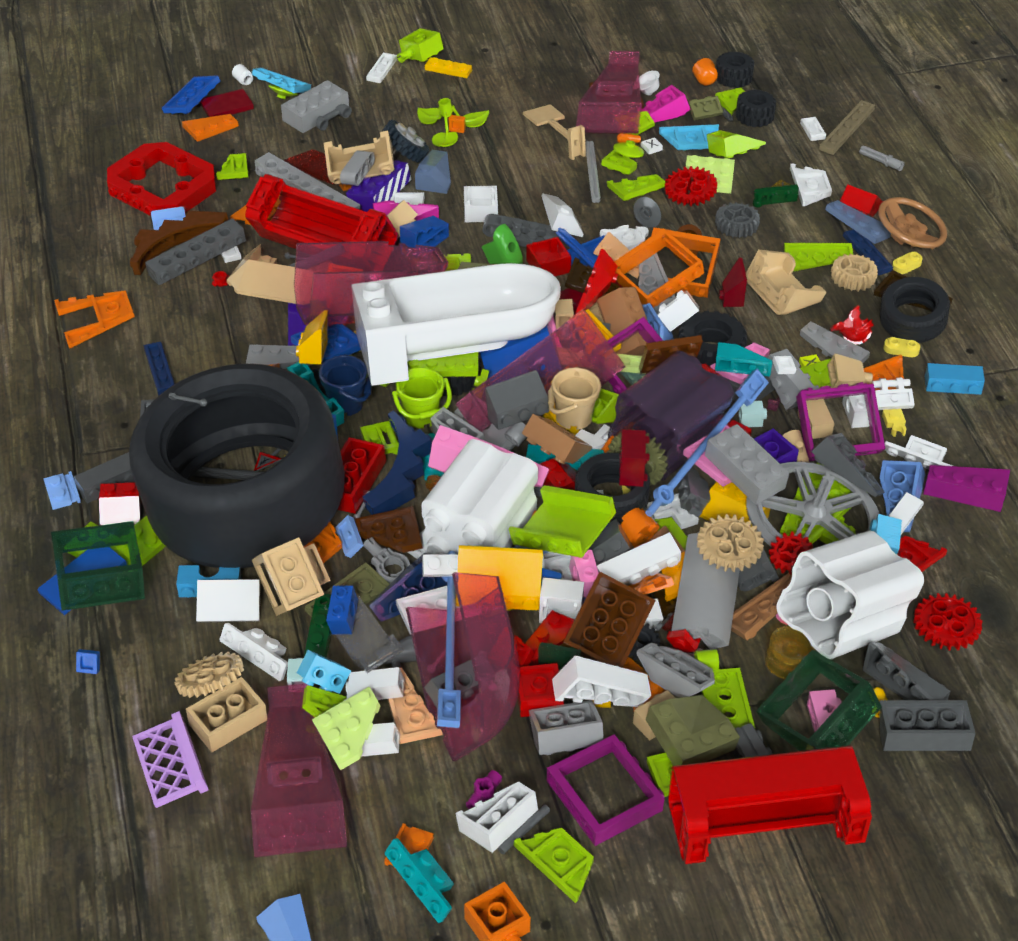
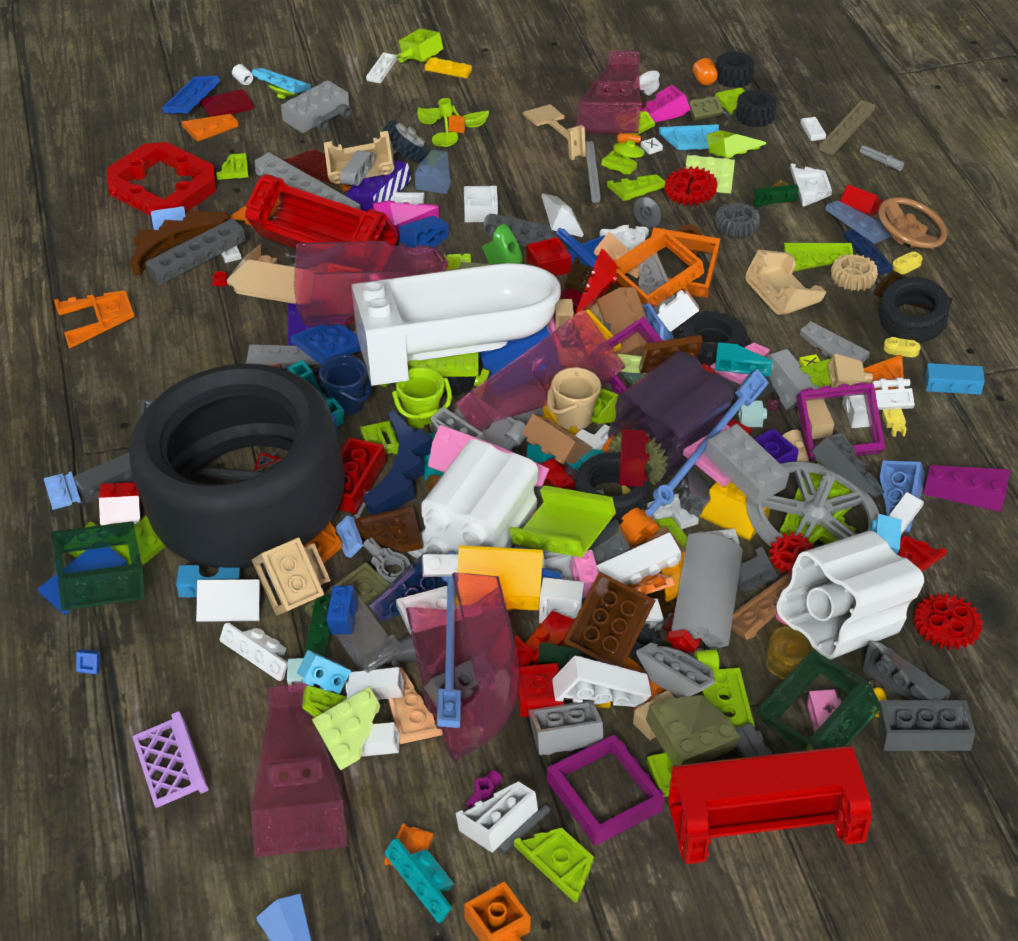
dark blue tile [143,342,175,396] -> none
dark grey hinge [168,393,207,406] -> none
tan gear [174,652,244,698] -> none
tan brick [186,677,268,752] -> none
yellow slope [296,310,328,364] -> none
tan brick [387,200,418,239] -> none
dark grey slope [485,370,549,430] -> none
tan gear [697,514,764,572] -> none
dark red slope [718,258,747,307] -> none
white tile [772,356,797,374] -> none
red helmet [830,305,874,344] -> none
white bracket [885,435,952,470] -> none

